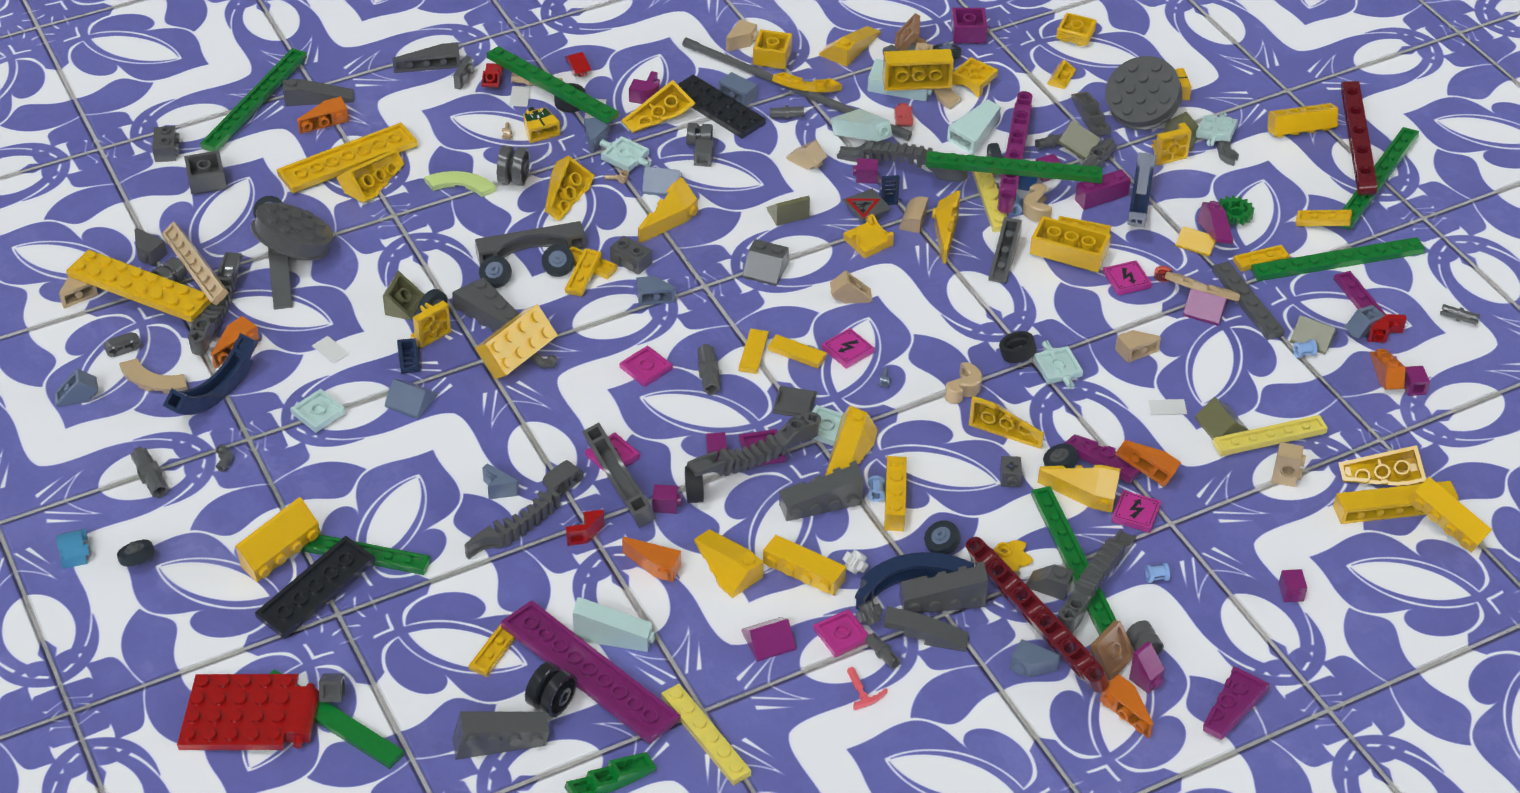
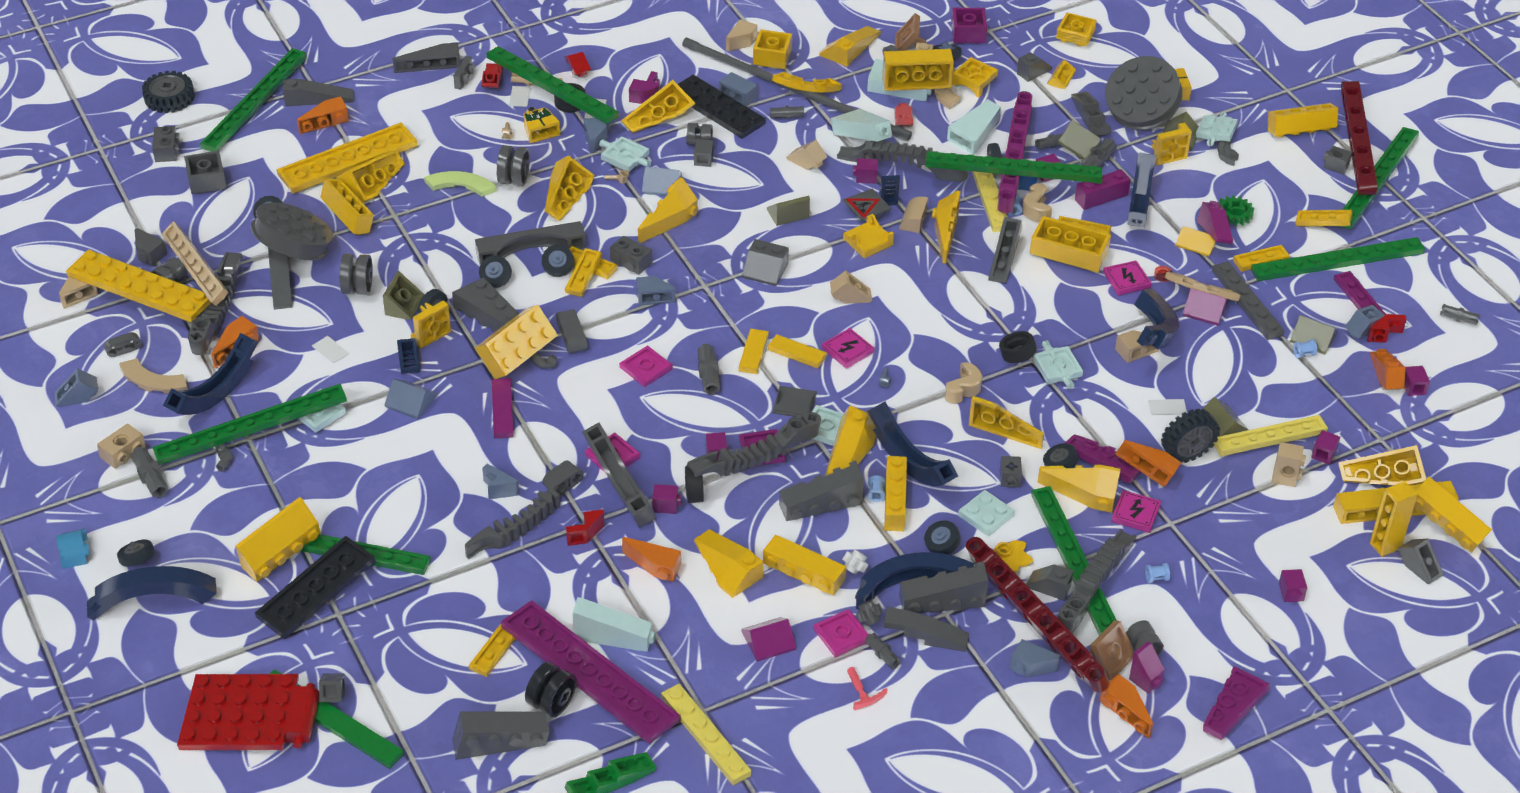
none -> dark blue arch [87,566,217,621]
none -> tan brick [97,423,146,469]
none -> black wheel [142,71,195,113]
none -> green plate [152,383,347,465]
none -> yellow brick [320,178,374,235]
none -> dark grey wheel [339,254,373,295]
none -> magenta tile [492,378,513,439]
none -> dark grey beam [556,309,588,354]
none -> dark blue arch [867,401,959,486]
none -> light aqua plate [958,490,1015,537]
none -> dark grey slope [1017,52,1052,82]
none -> dark blue arch [1134,289,1179,350]
none -> black wheel [1161,409,1220,463]
none -> magenta brick [1311,430,1341,465]
none -> dark grey brick [1323,146,1353,175]
none -> yellow brick [1370,481,1418,557]
none -> dark grey slope [1398,538,1444,584]

